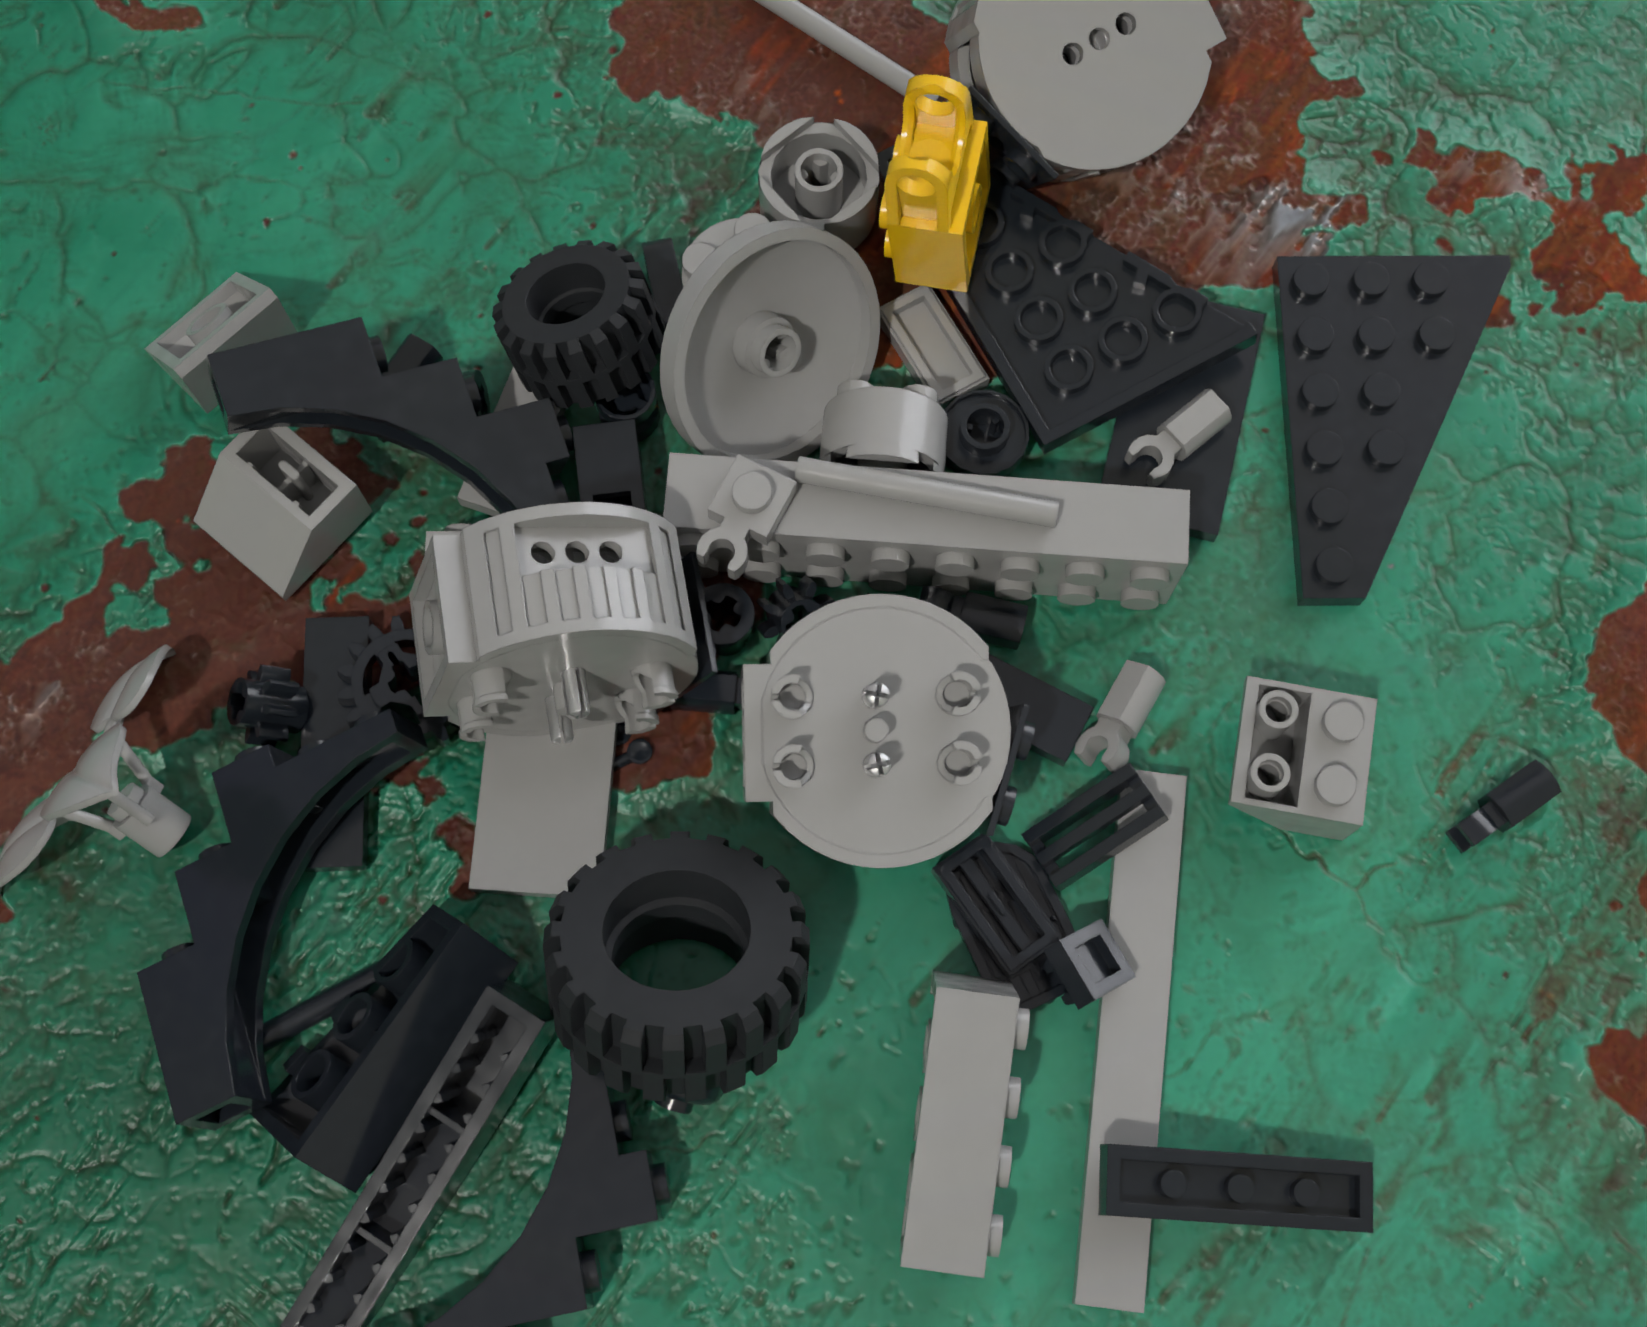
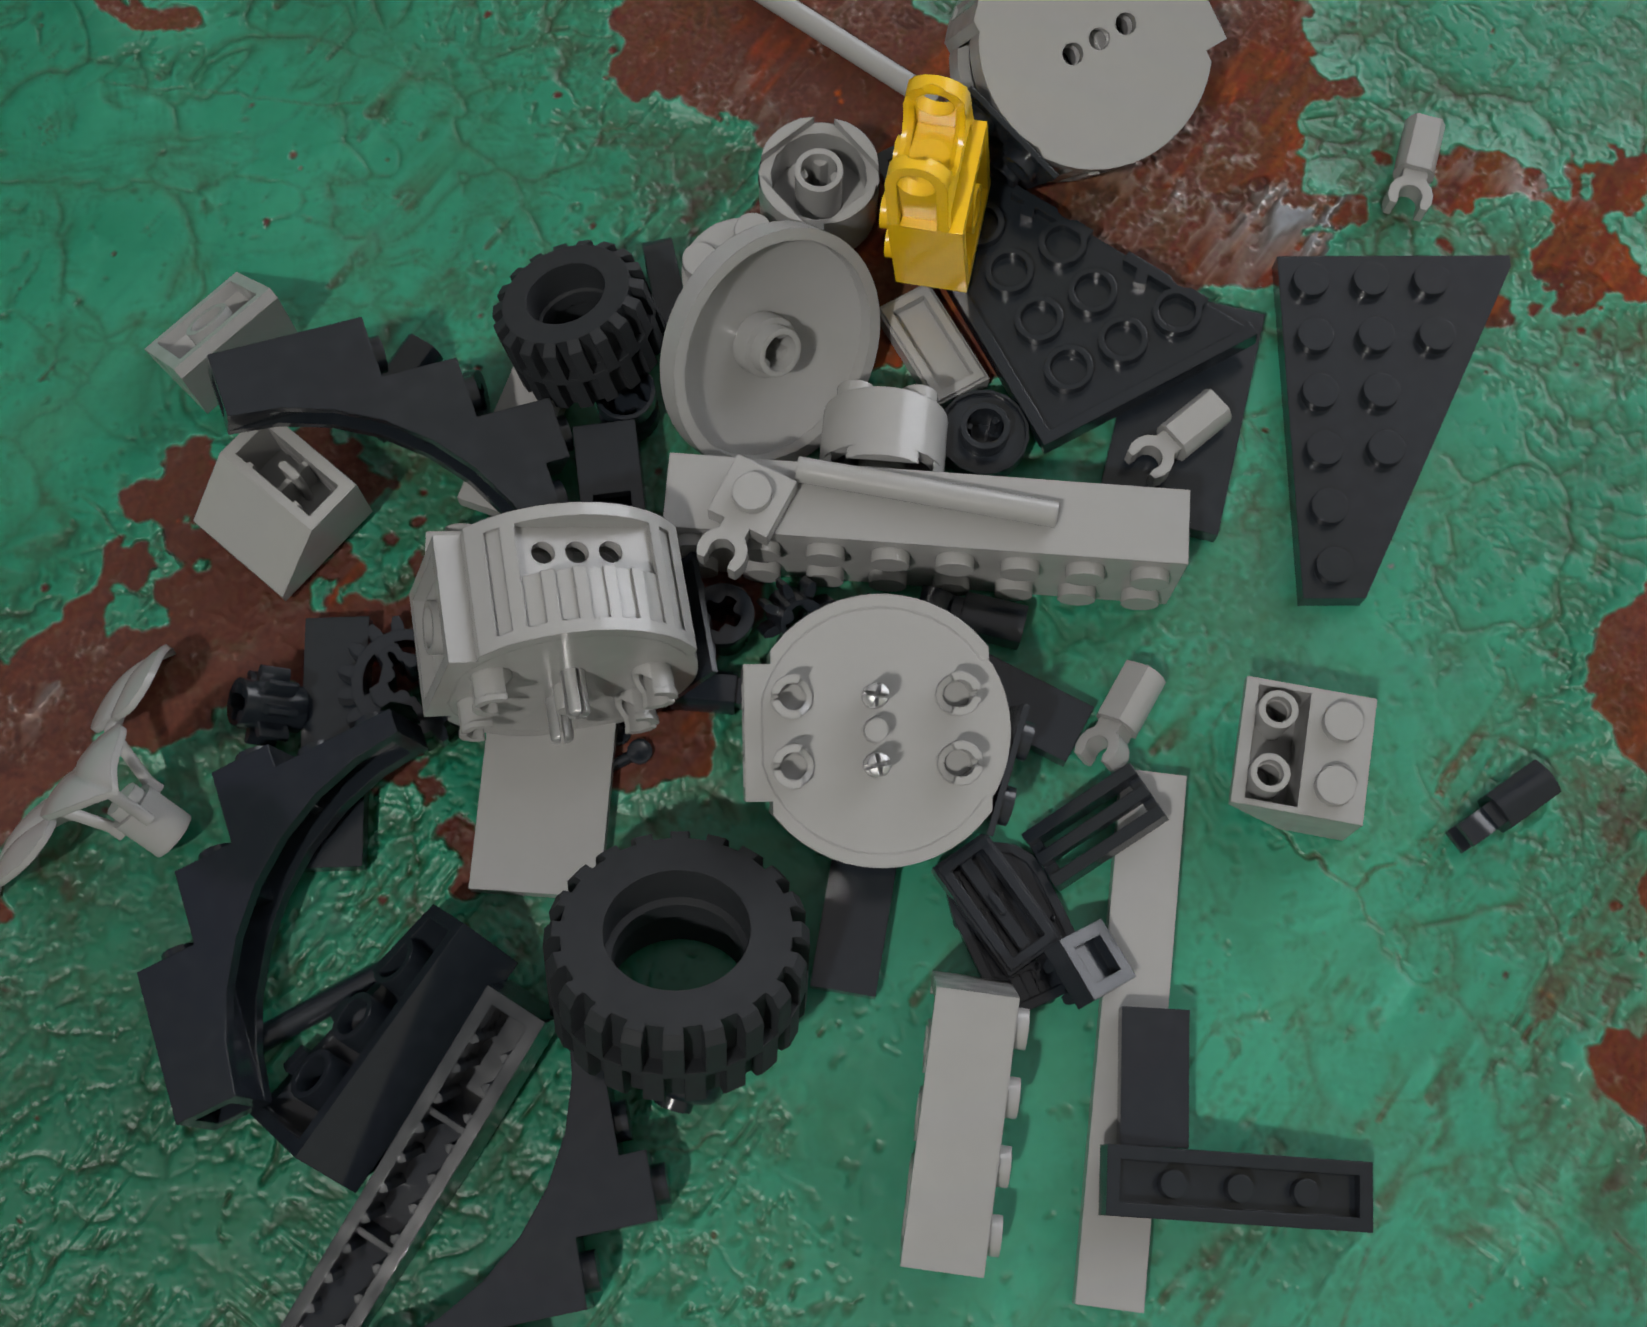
none -> black tile [810,859,897,999]
none -> black tile [1117,1006,1190,1149]
none -> light grey bar [1382,113,1445,222]

